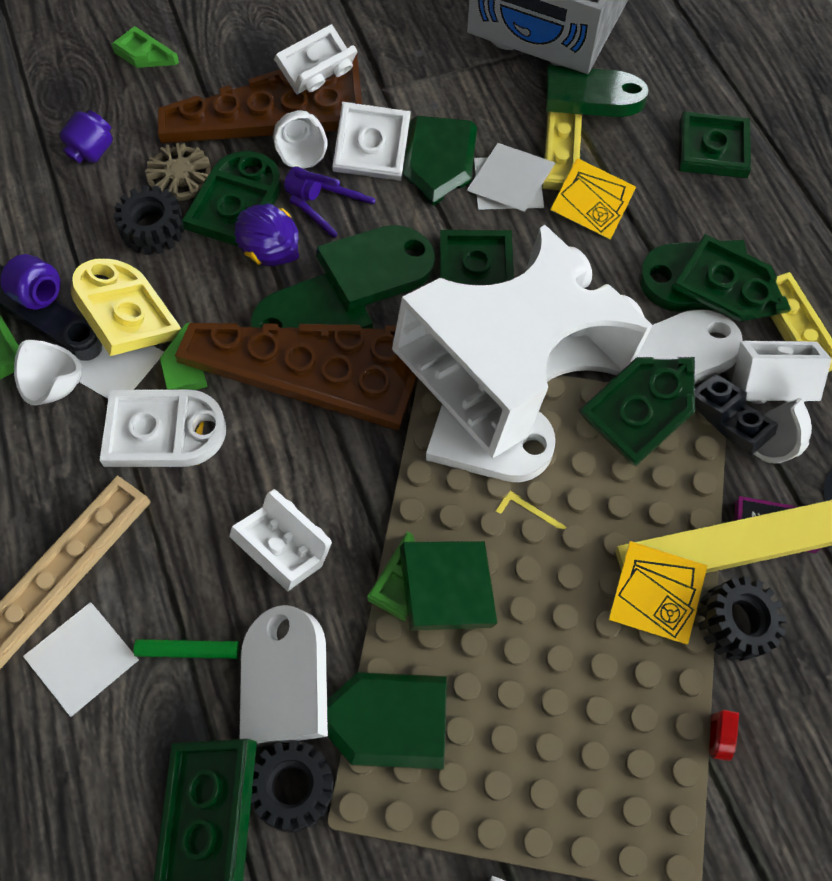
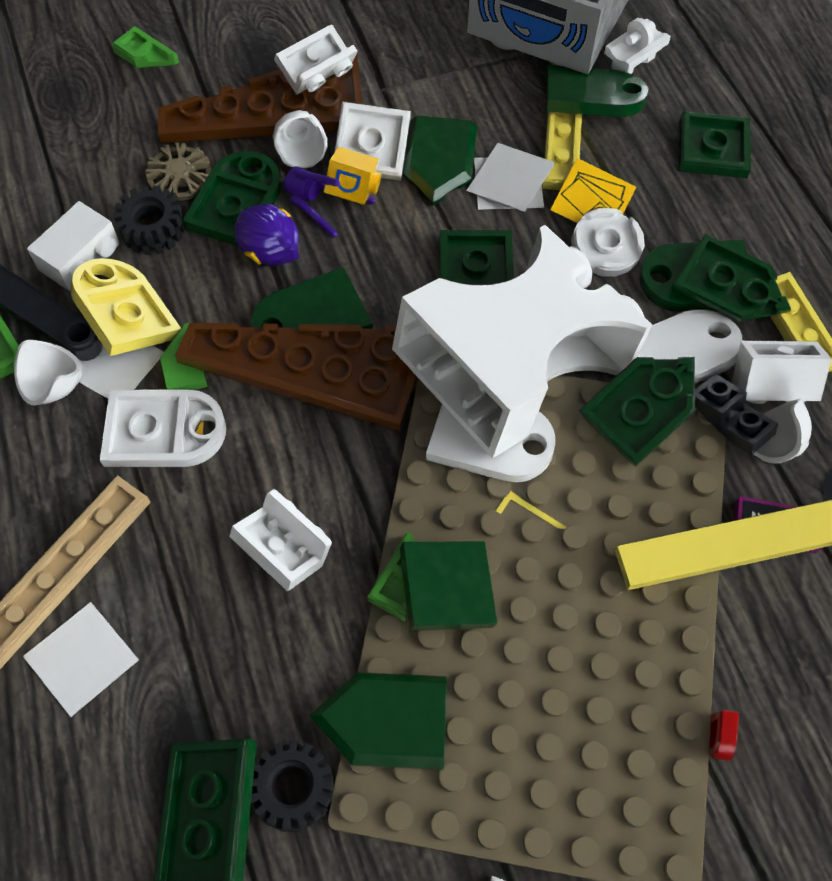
dark purple head [0,254,61,310] -> none
dark purple head [59,110,113,164] -> none
green piece [134,639,239,659] -> none
white tile [240,605,328,748] -> none
dark green tile [316,225,435,311] -> none
yellow sticker [609,541,708,645] -> none
black tyre [697,576,786,661] -> none
none -> white brick [27,201,120,291]
none -> yellow brick [324,147,382,205]
none -> white tile [571,208,645,277]
none -> white hips [604,18,671,74]

